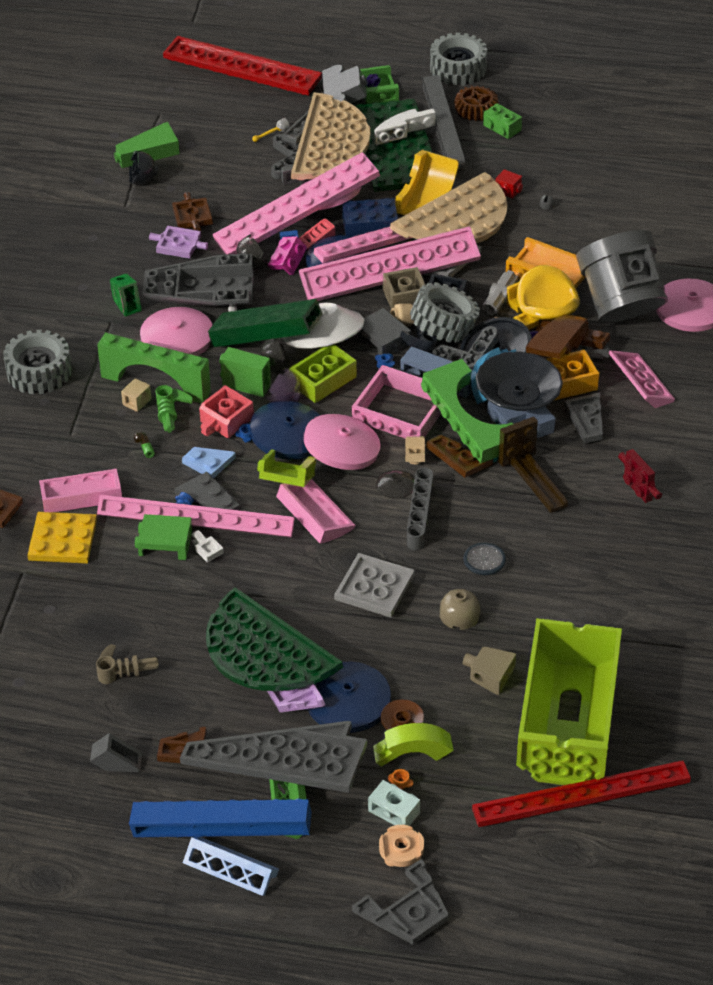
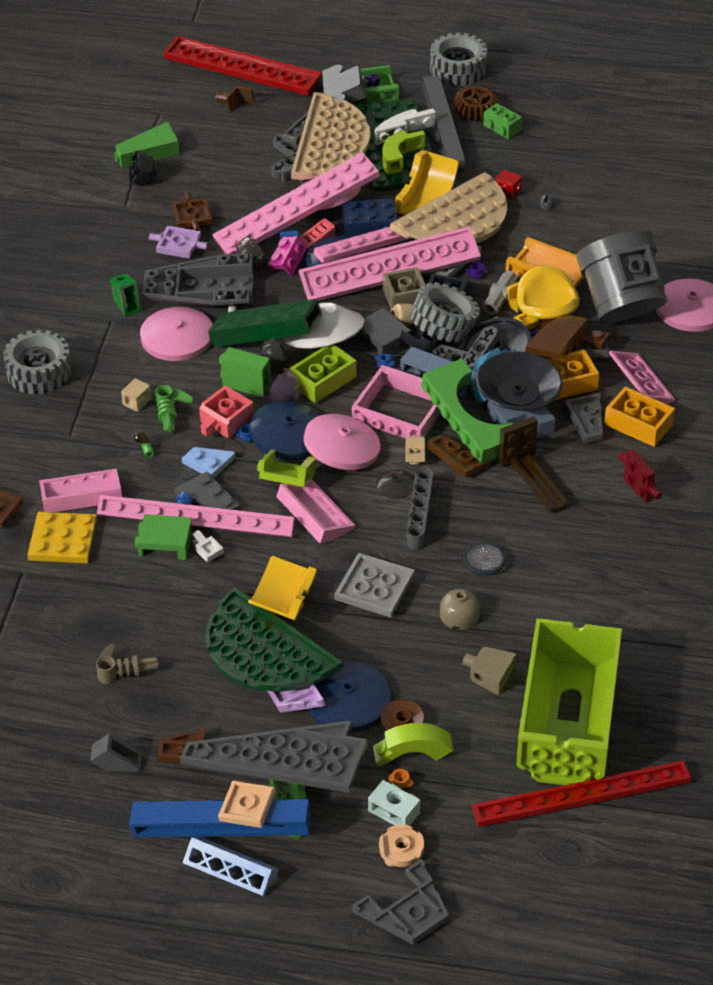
bright green arch [97,332,211,404] -> none
hinge [252,118,290,142] -> none
none -> reddish brown bracket [216,86,255,112]
none -> light nougat tile [218,781,276,828]
none -> yellow panel [248,556,317,621]
none -> lime arch [383,130,425,175]
none -> dark purple plate [466,262,488,279]
none -> light orange brick [604,387,675,447]

